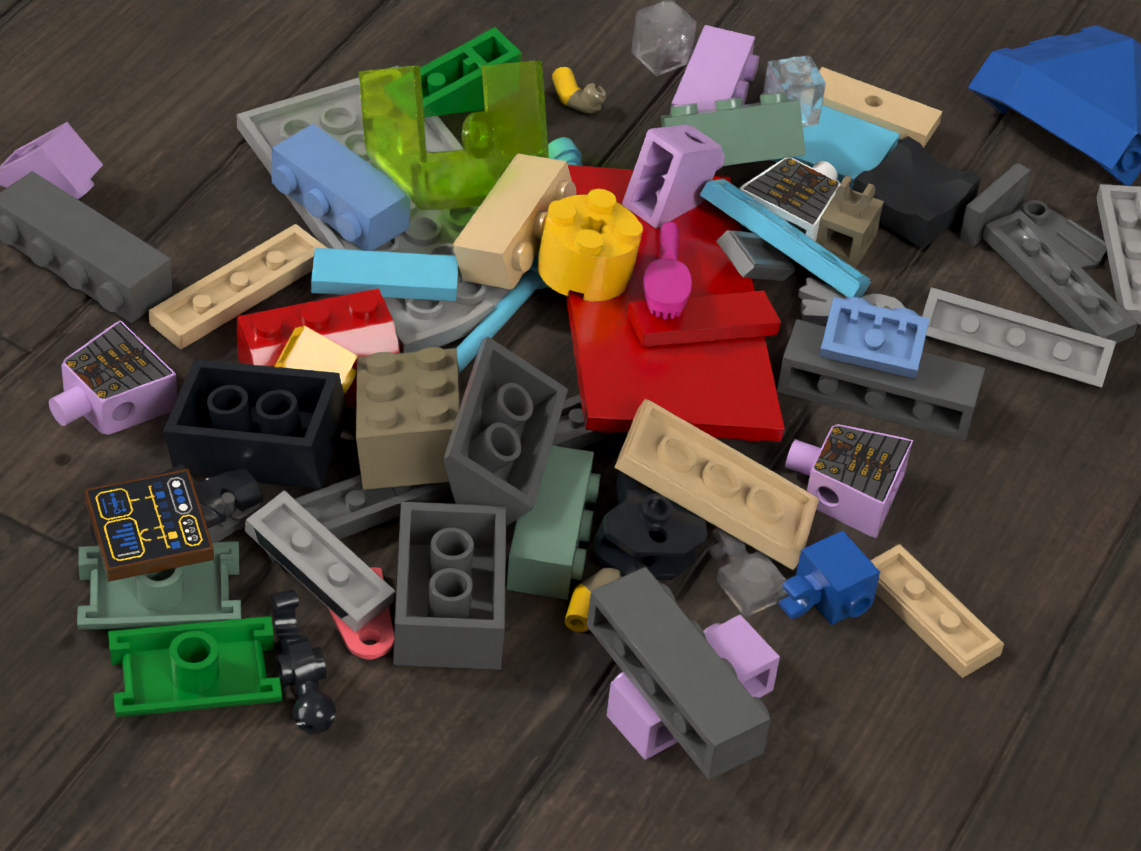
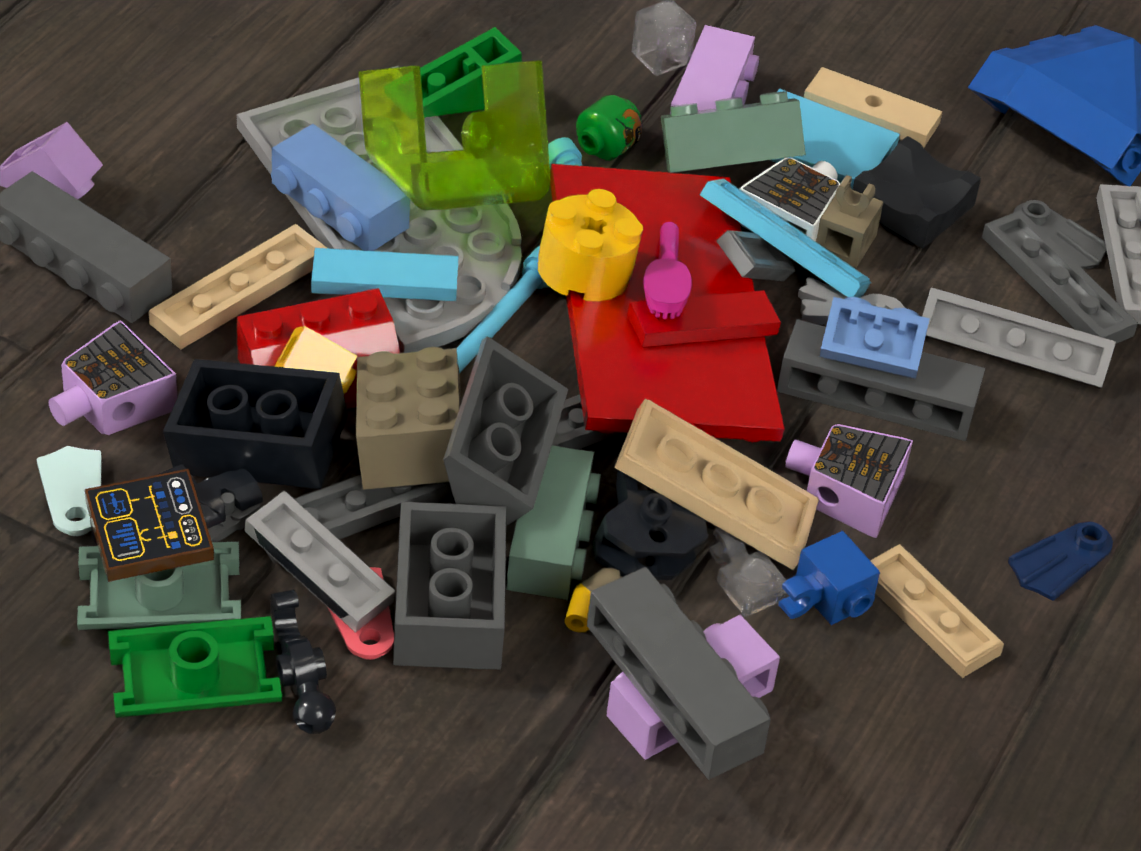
tan brick [452,153,576,290] -> none
arm [552,67,606,115] -> none
lavender torso [622,124,725,229] -> none
clear brick [763,55,826,127] -> none
dark grey tile [960,163,1031,247] -> none
none -> light aqua piece [37,446,101,536]
none -> green head [576,95,642,161]
none -> dark blue piece [1008,522,1113,601]

